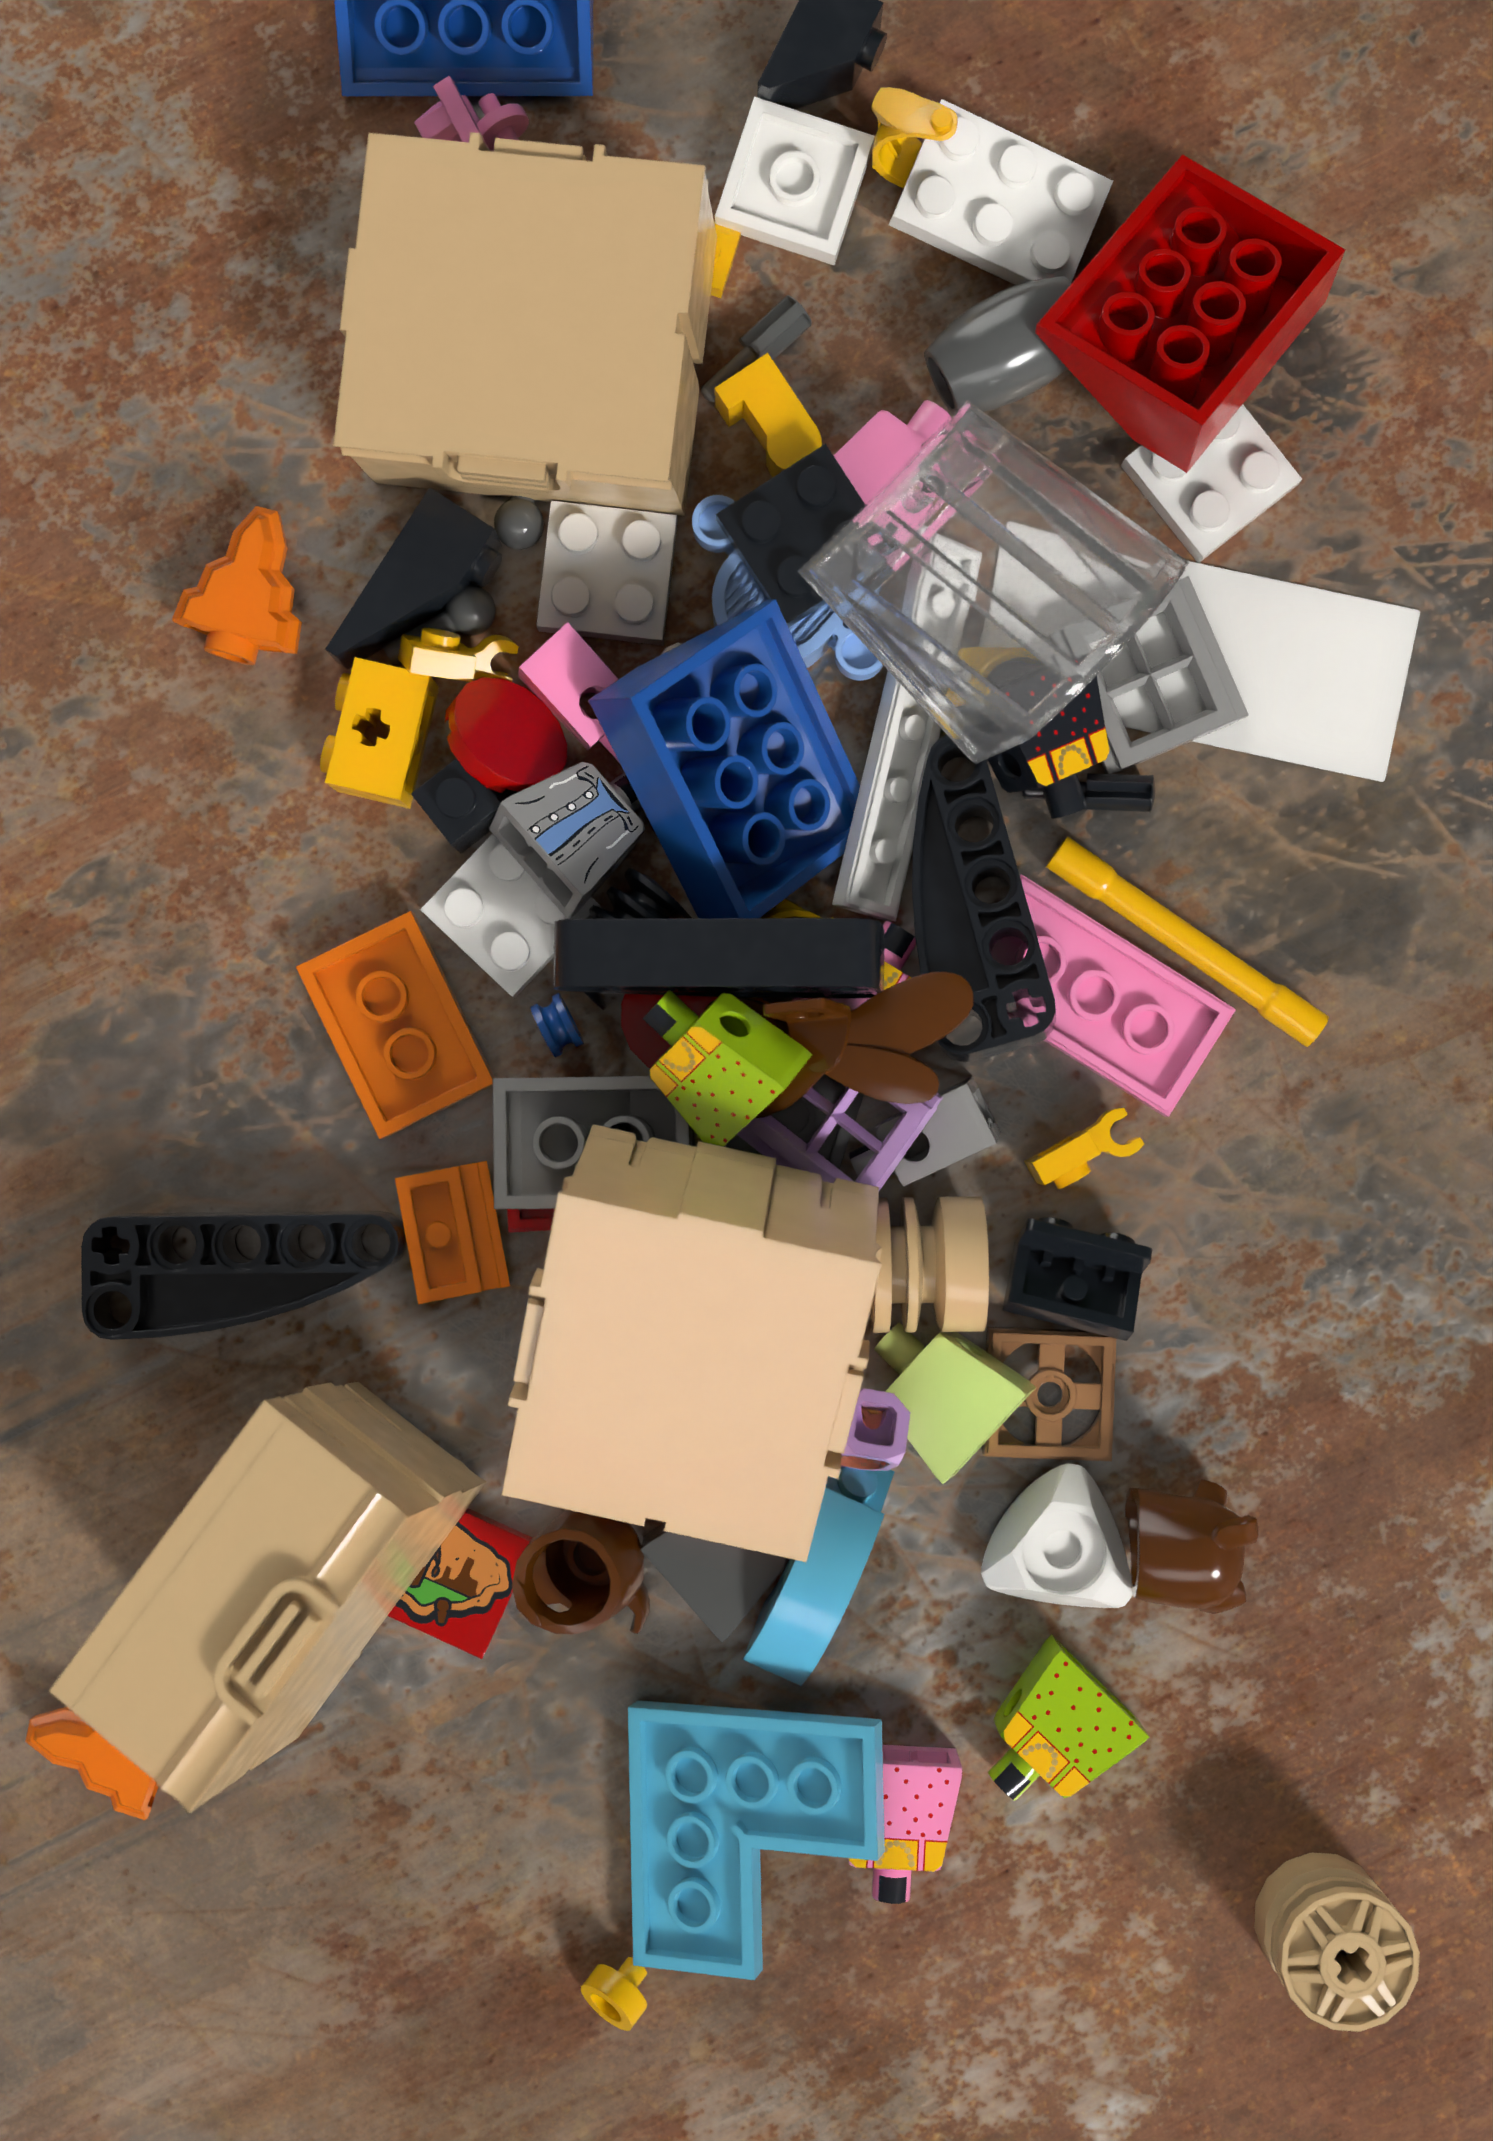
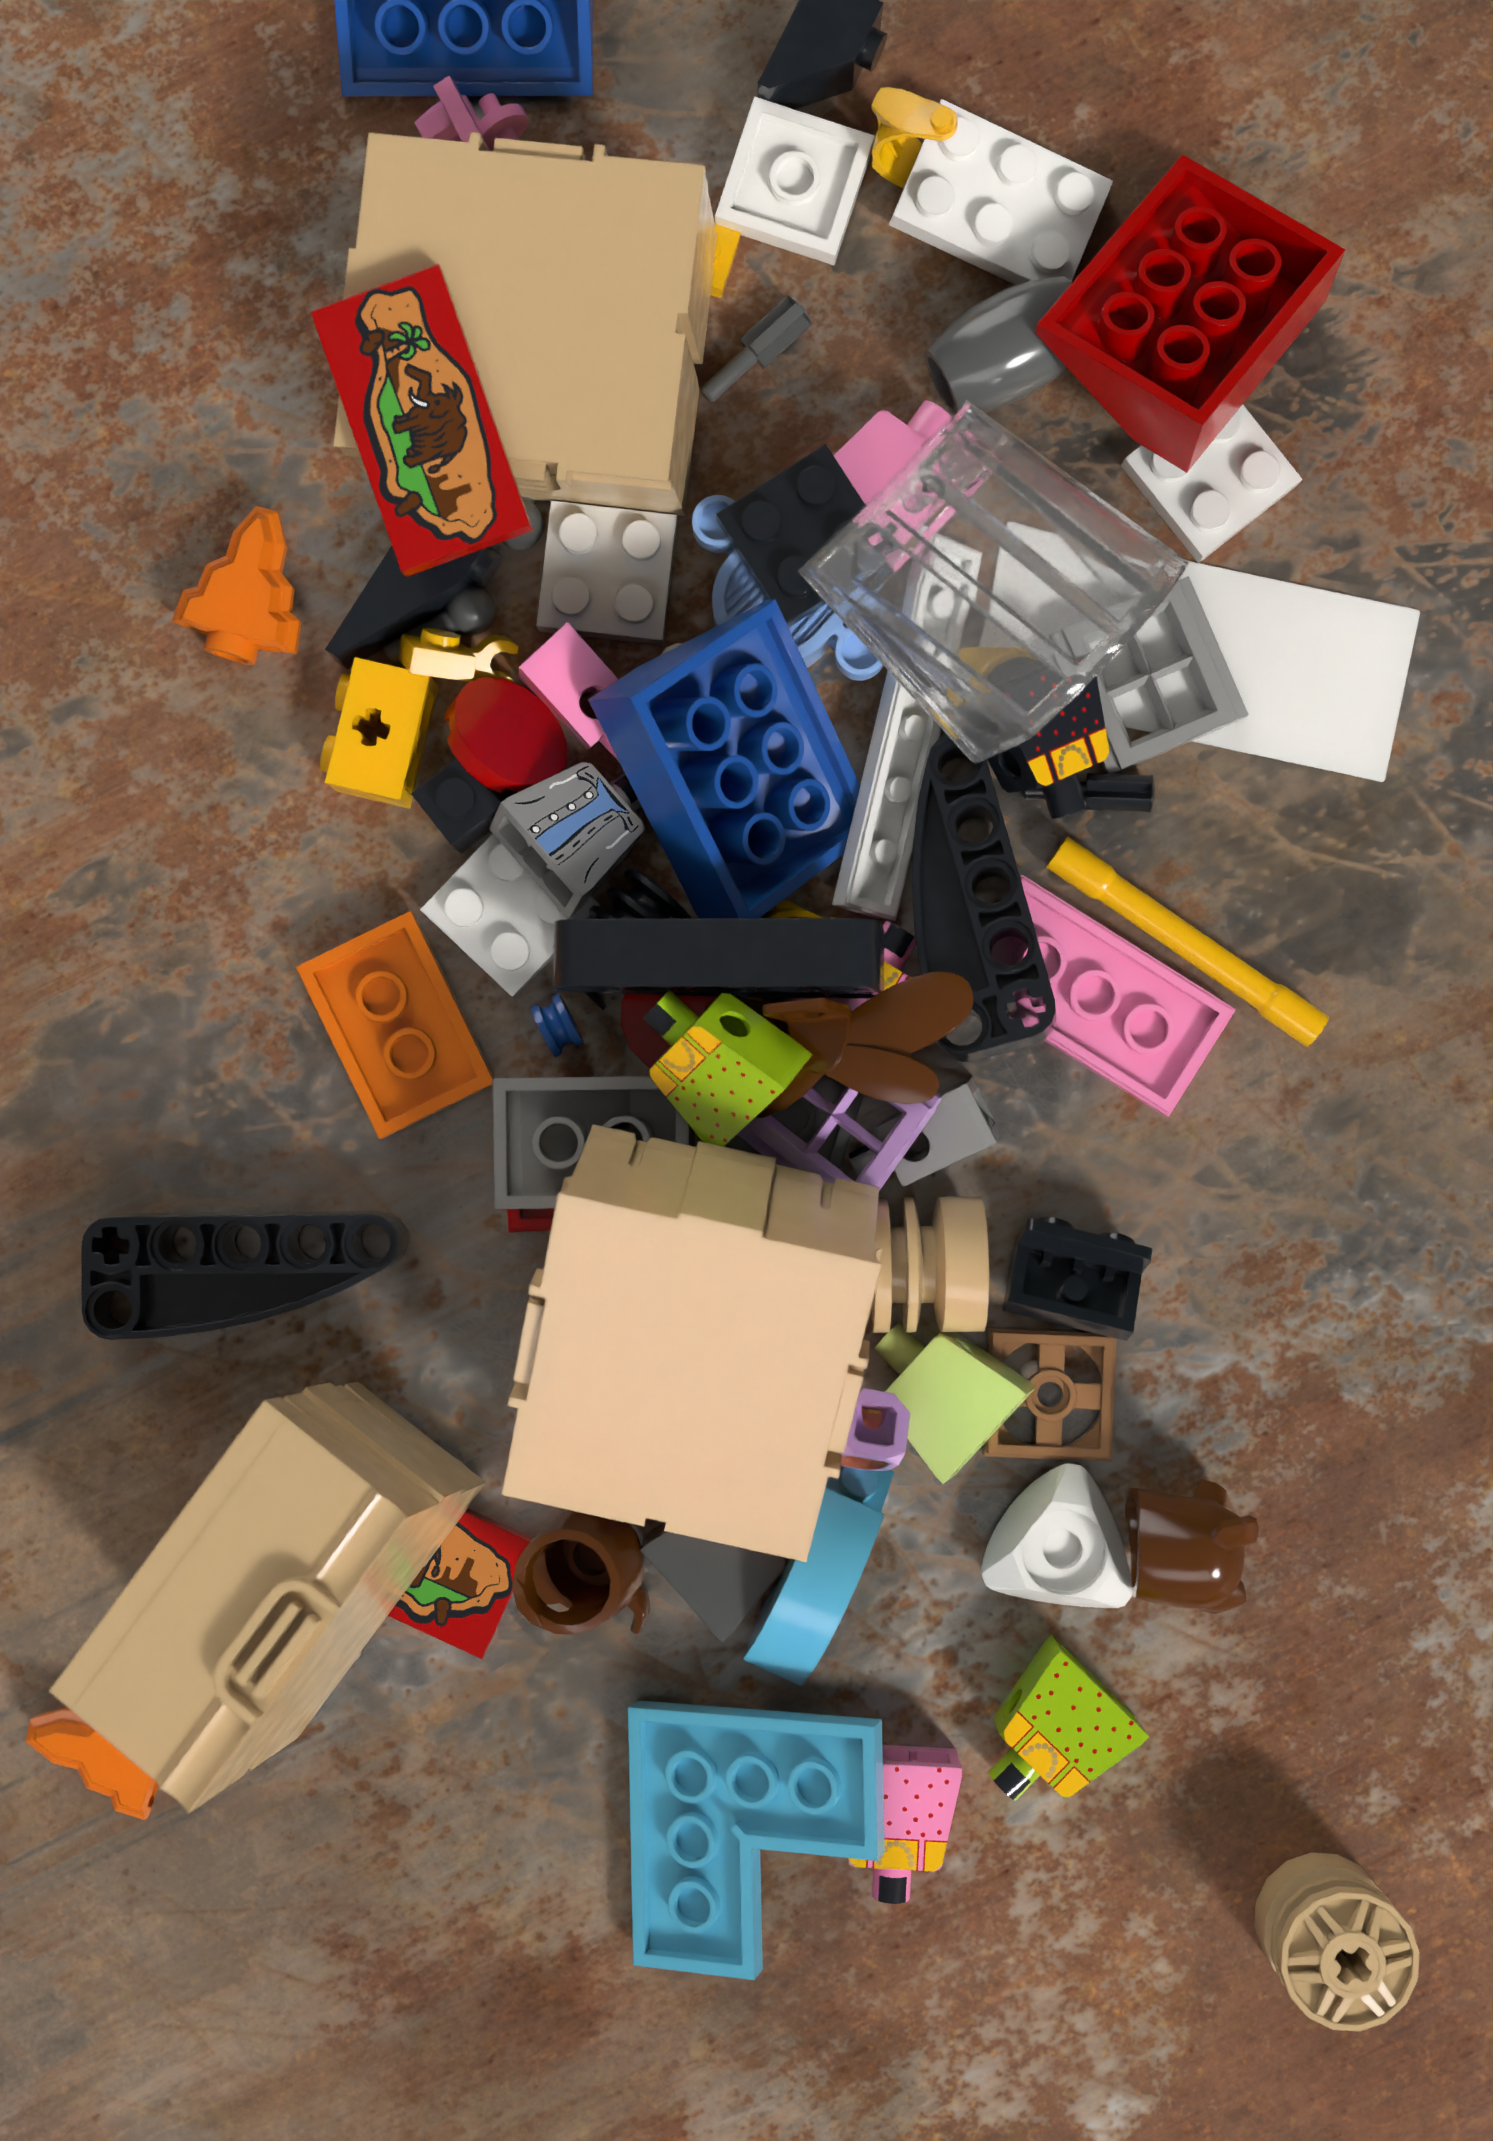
orange plate [395,1161,510,1304] -> none
yellow tile [581,1957,647,2031] -> none
yellow leg [714,353,822,477] -> none
yellow plate [1024,1108,1144,1189] -> none
none -> tile [311,264,533,577]

